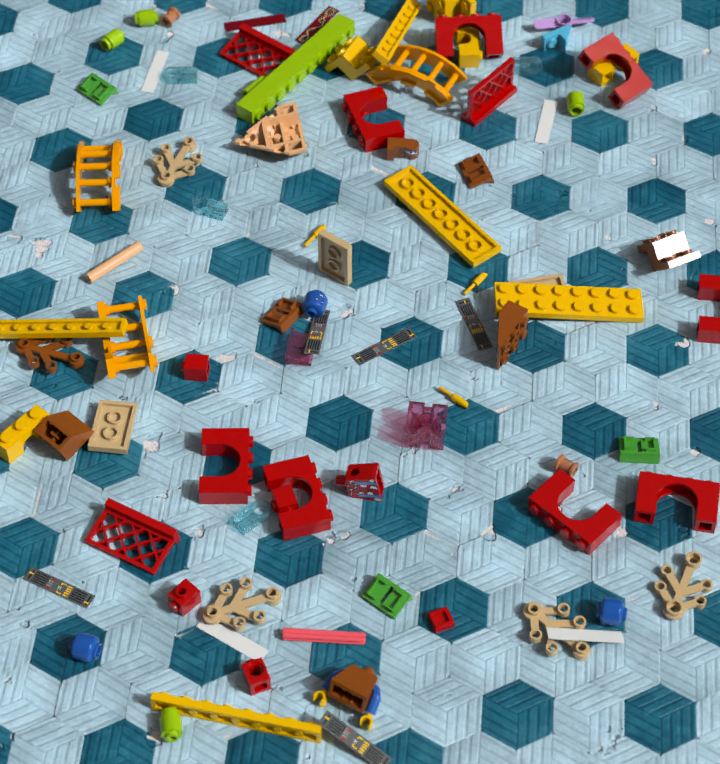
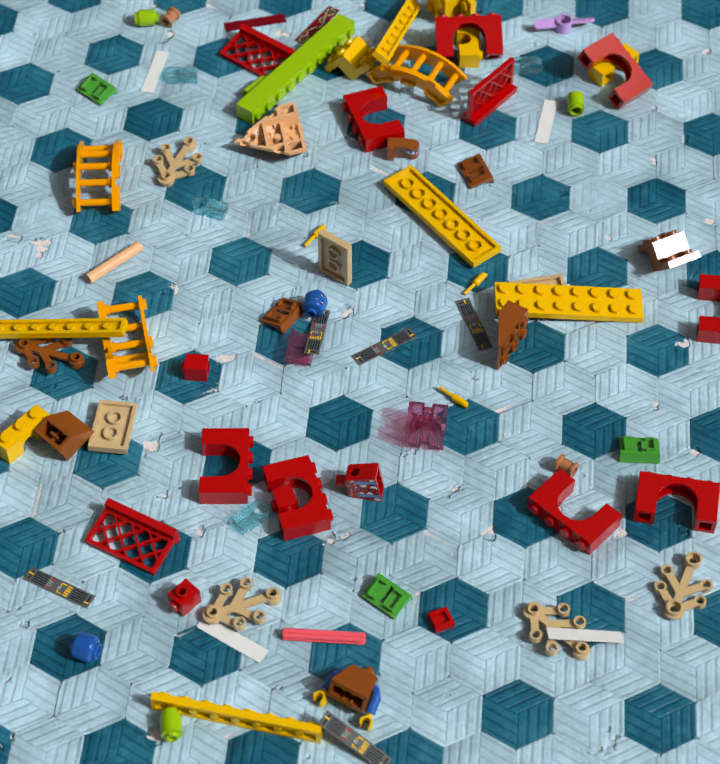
lime brick [100,28,125,51] -> none
red brick [242,657,271,696] -> none
medium azure slope [540,24,571,53] -> none
blue head [596,597,627,626] -> none

